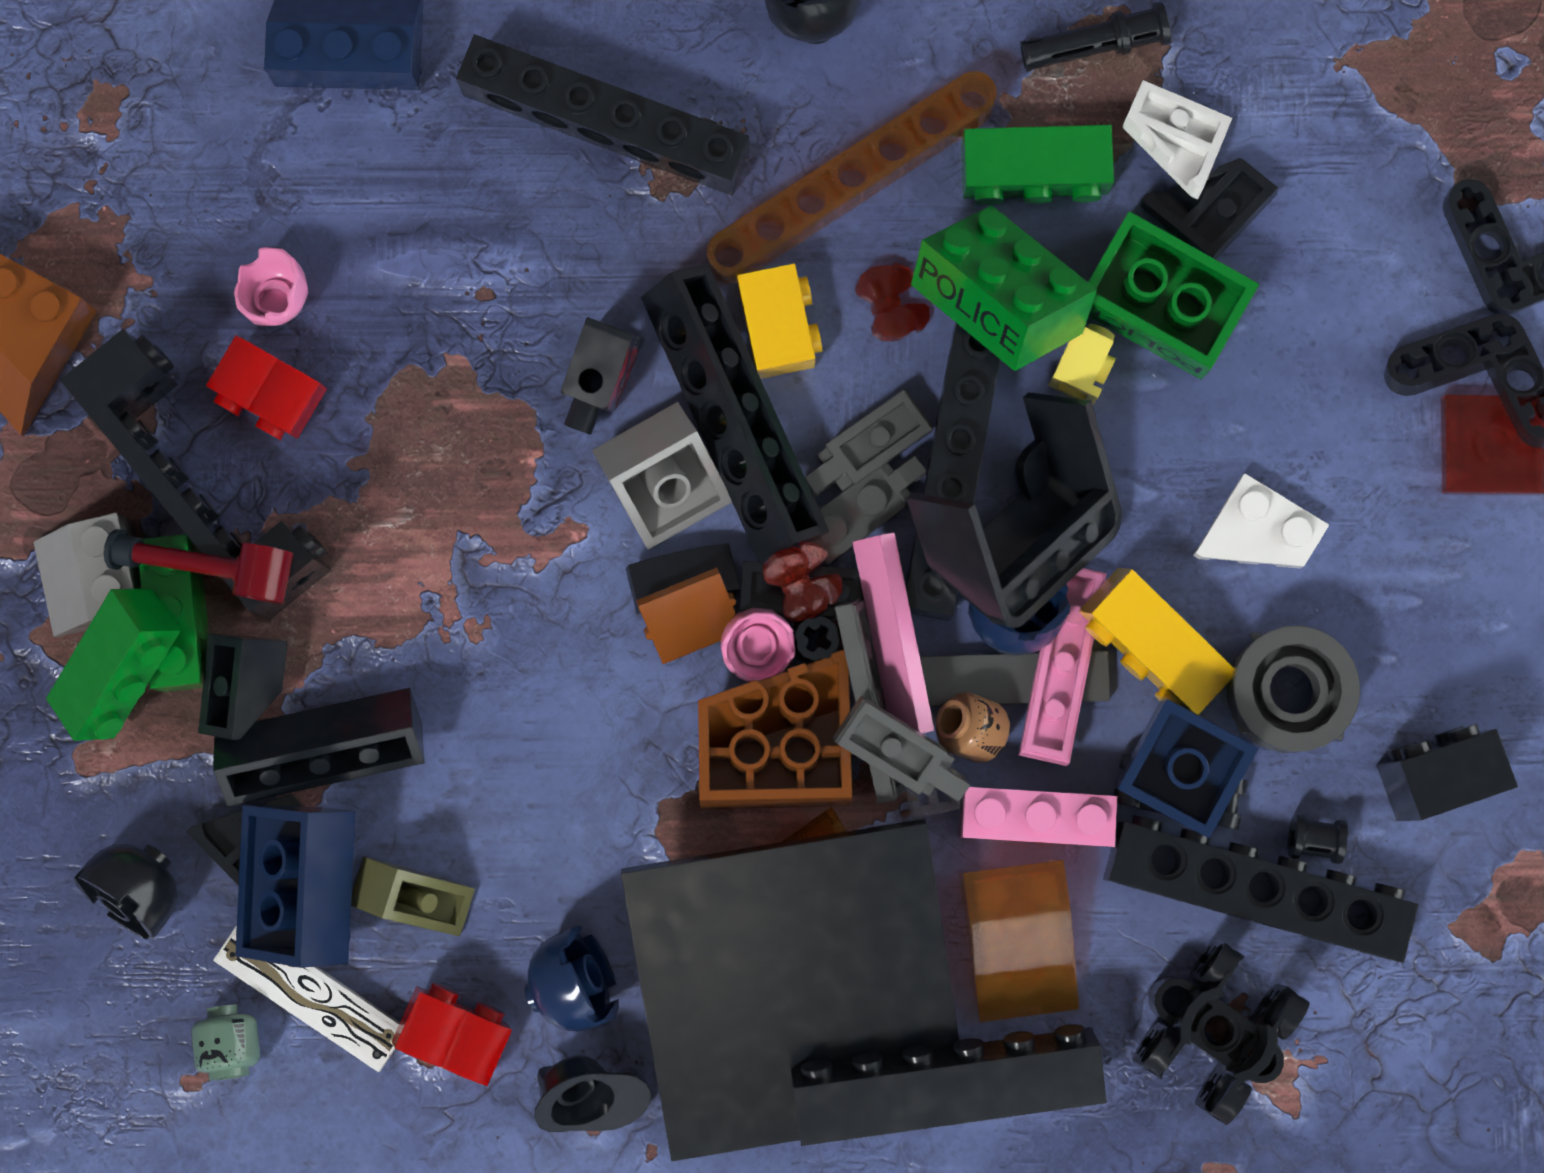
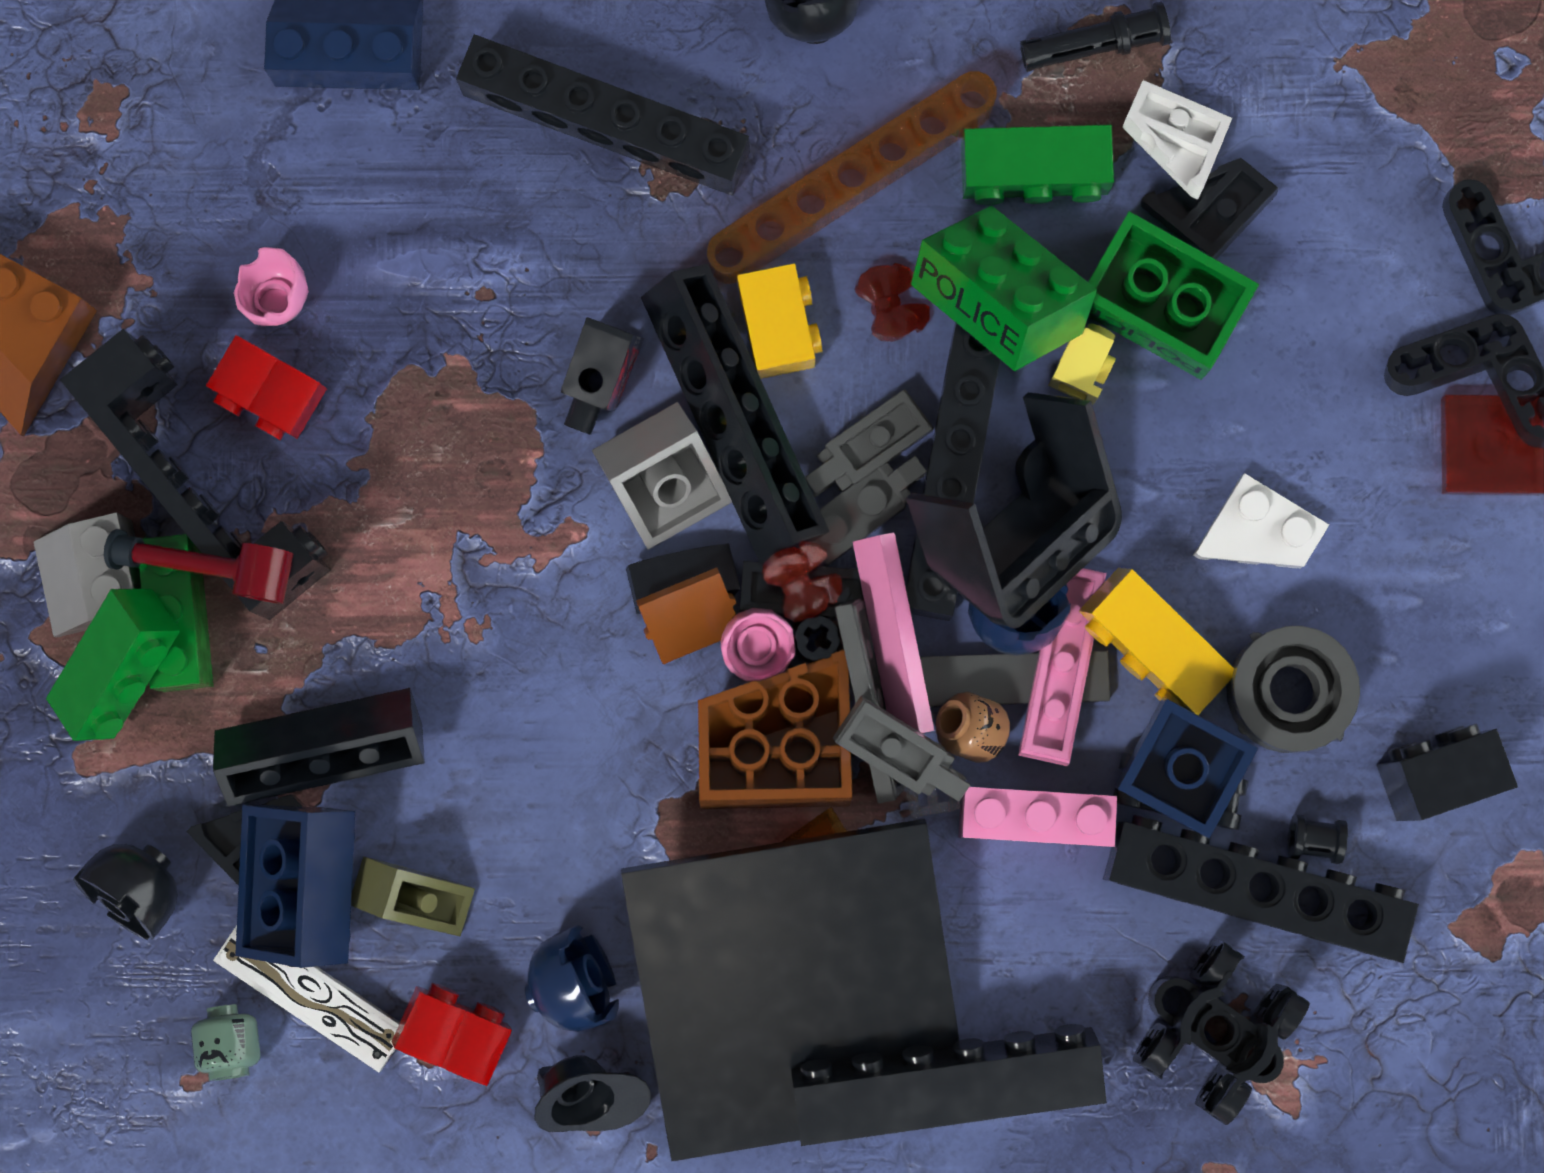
black slope [198,634,288,740] -> none
clear orange slope [959,859,1079,1022] -> none

